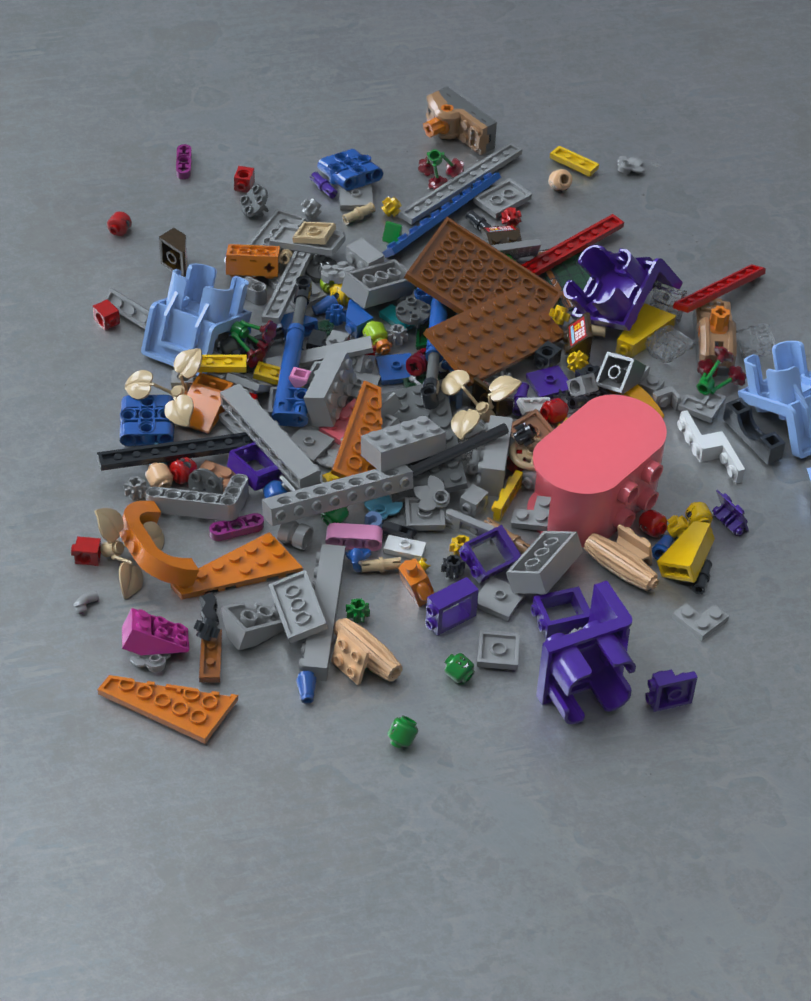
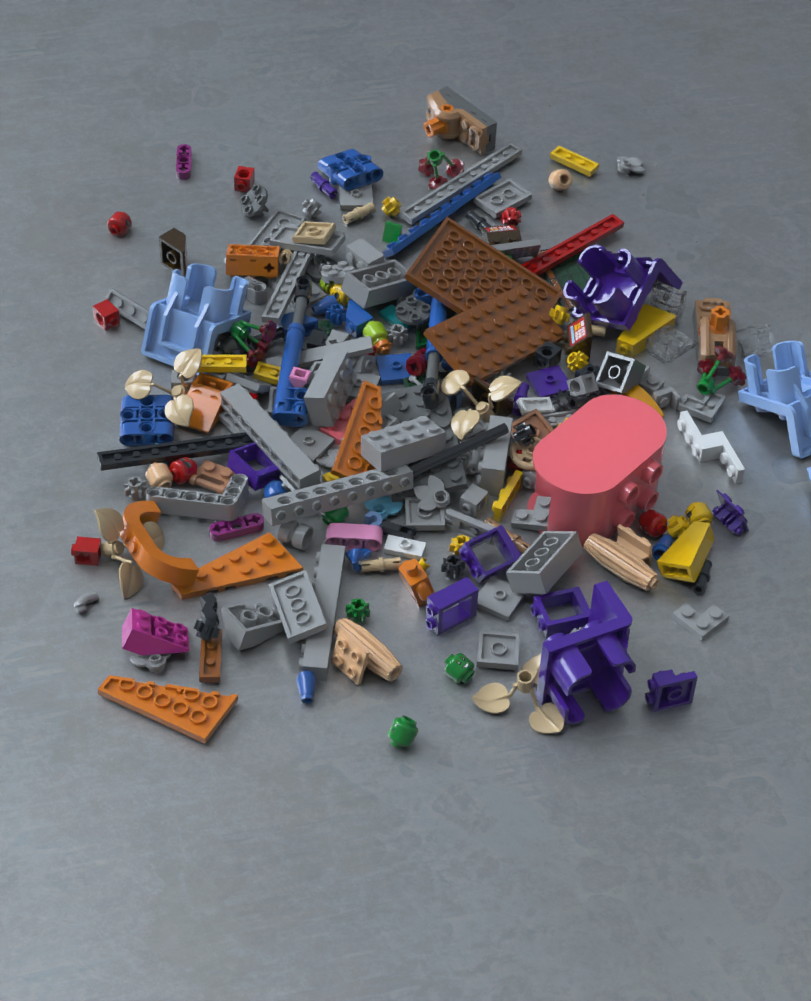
dark grey plate [188,468,224,494] -> none
red head [540,398,569,424] -> none
red tile [673,264,766,313] -> none
black arch [723,397,786,465] -> none
none -> tan plant [472,654,564,734]

